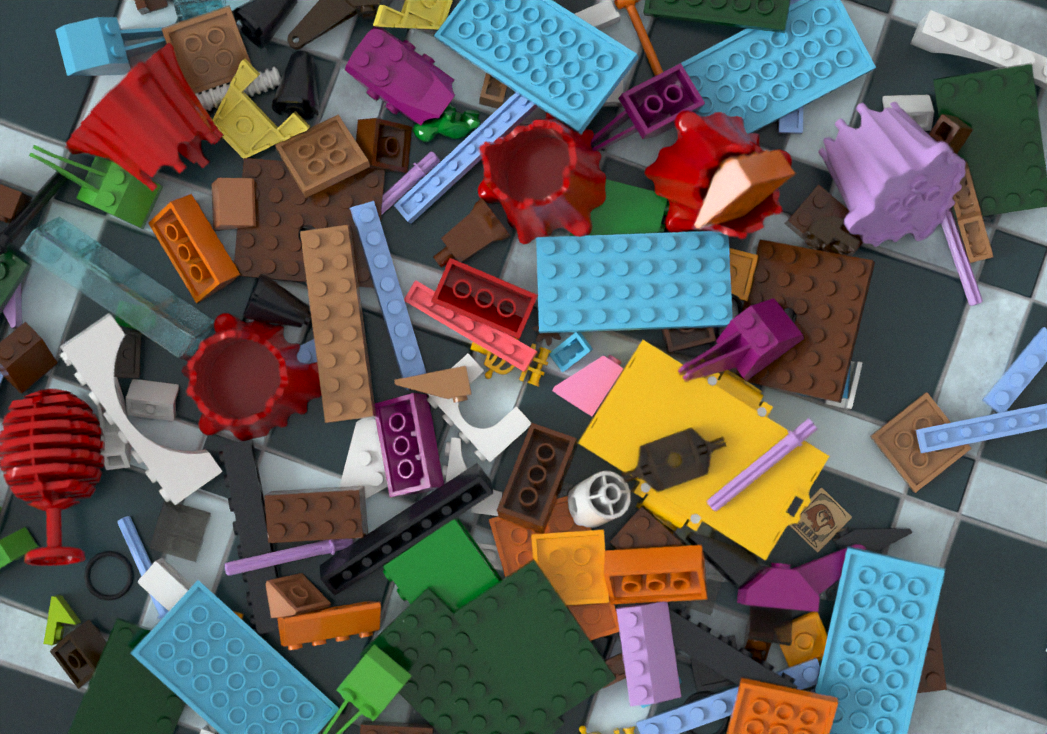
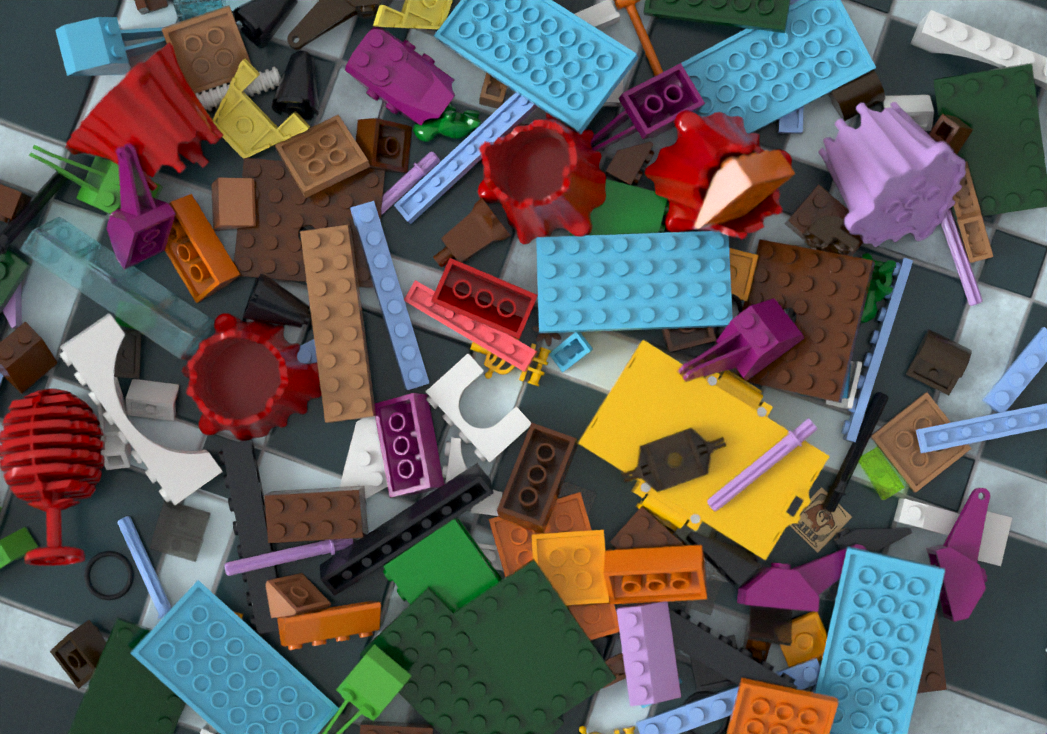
lime slope [43,595,81,646] -> none
white panel [138,558,192,611] -> none
medium nougat slope [394,366,472,403] -> none
bright pink slope [552,355,623,417] -> none
white cylinder [568,471,631,528] -> none
none -> magenta slope [107,144,176,270]
none -> reddish brown slope [605,142,655,185]
none -> black axle [822,392,889,512]
none -> dark brown brick [828,70,885,121]
none -> light blue plate [841,258,913,442]
none -> clear neon green slope [859,447,905,500]
none -> green animal [861,253,896,323]
none -> white slope [894,498,960,535]
none -> dark brown brick [906,329,972,396]
none -> magenta slope [926,488,990,622]
none -> white sticker [978,511,1012,566]

